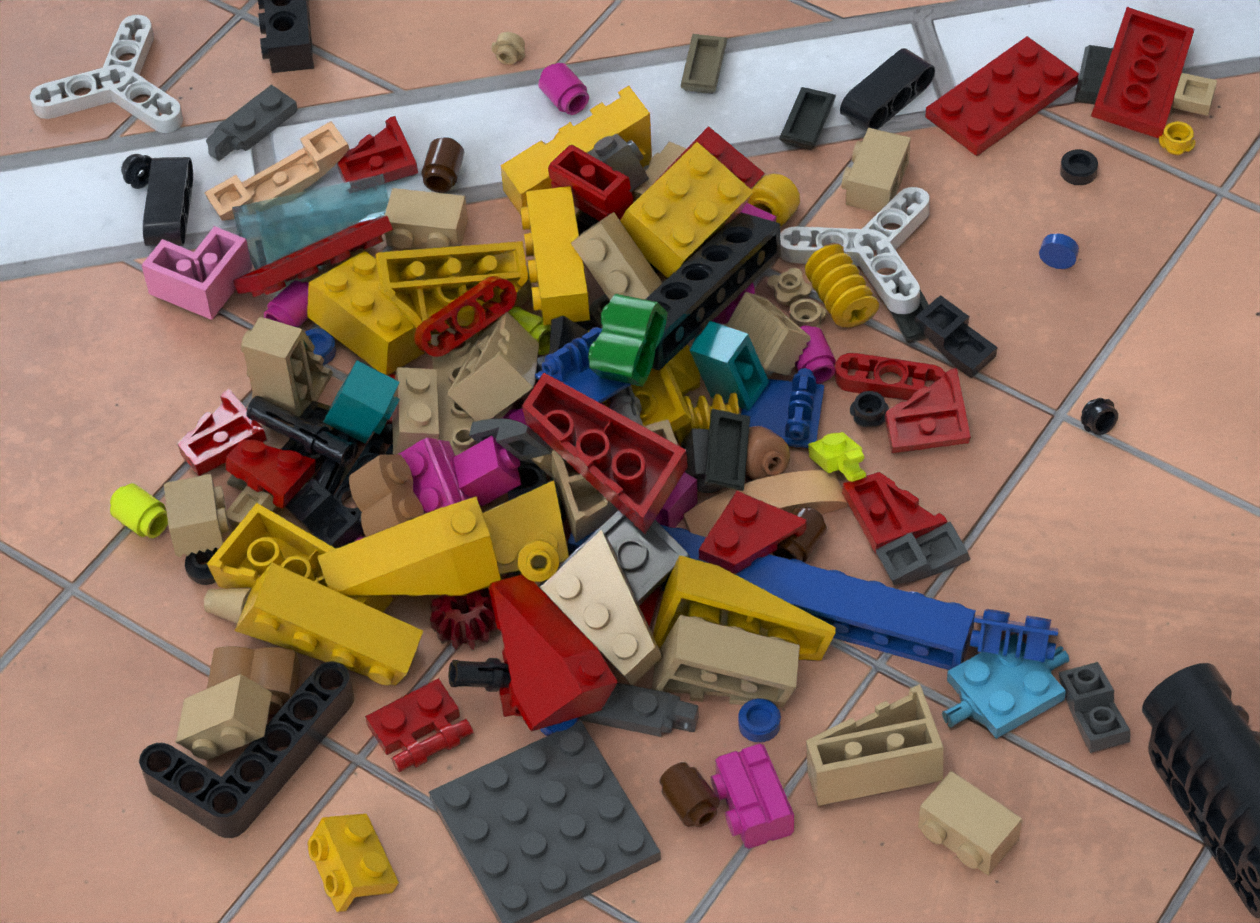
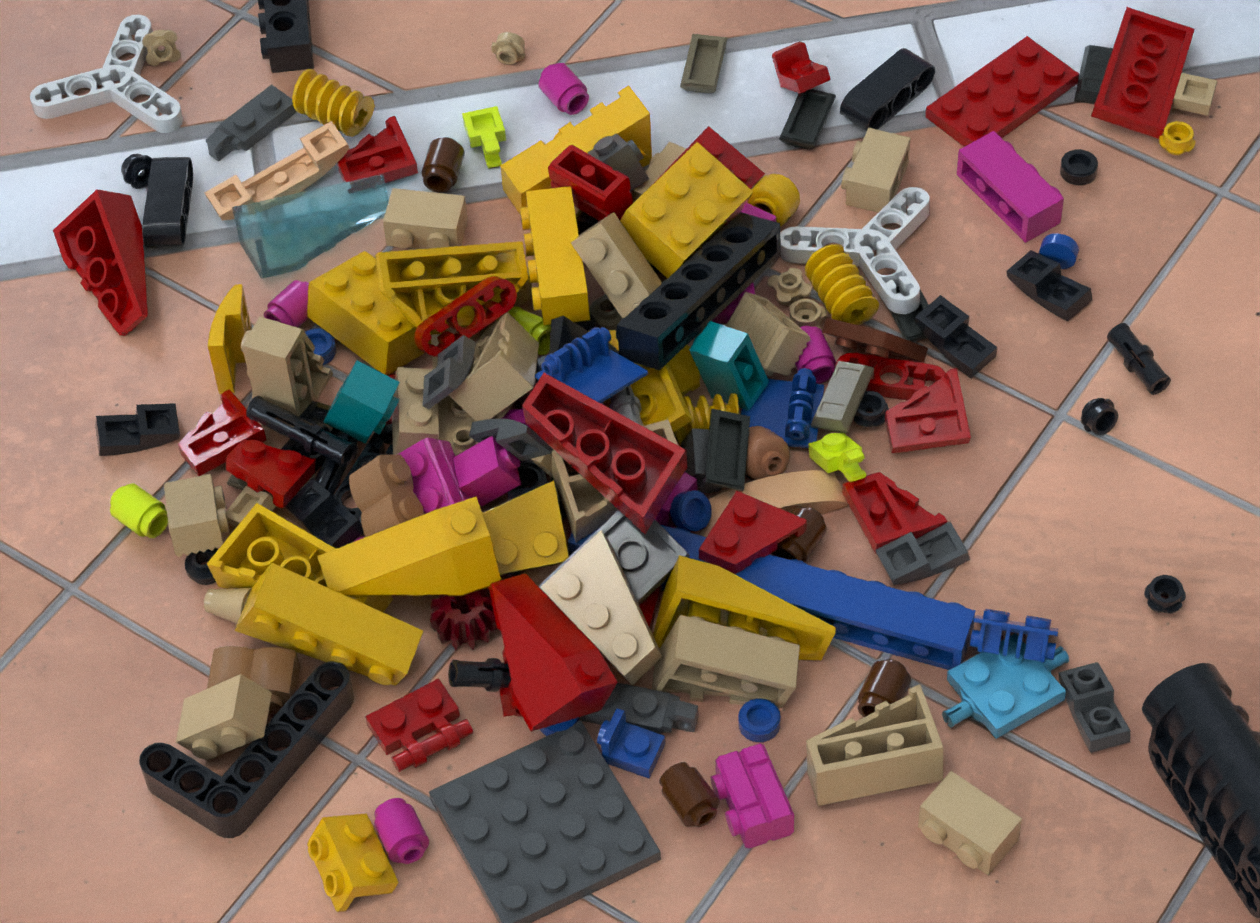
bright pink brick [141,226,252,320] -> none
red plate [232,216,393,297] -> none
yellow plate [517,540,559,582] -> none
green brick [588,294,668,387] -> none
none -> red wedge [53,189,148,336]
none -> black slope [95,403,180,456]
none -> tan plate [142,30,181,66]
none -> yellow slope [208,284,252,394]
none -> yellow piece [292,69,375,137]
none -> dark pink brick [374,798,429,864]
none -> dark grey slope [423,335,476,410]
none -> neon yellow plate [462,106,506,168]
none -> blue bracket [597,708,665,778]
none -> blue tile [670,490,712,531]
none -> red bracket [772,41,831,94]
none -> dark tan tile [811,361,874,433]
none -> copper wing [822,318,928,363]
none -> reddish brown brick [858,659,911,717]
none -> dark pink brick [957,131,1064,243]
none -> black slope [1006,250,1092,321]
none -> black pin [1107,323,1171,395]
none -> black plate [1144,575,1186,614]

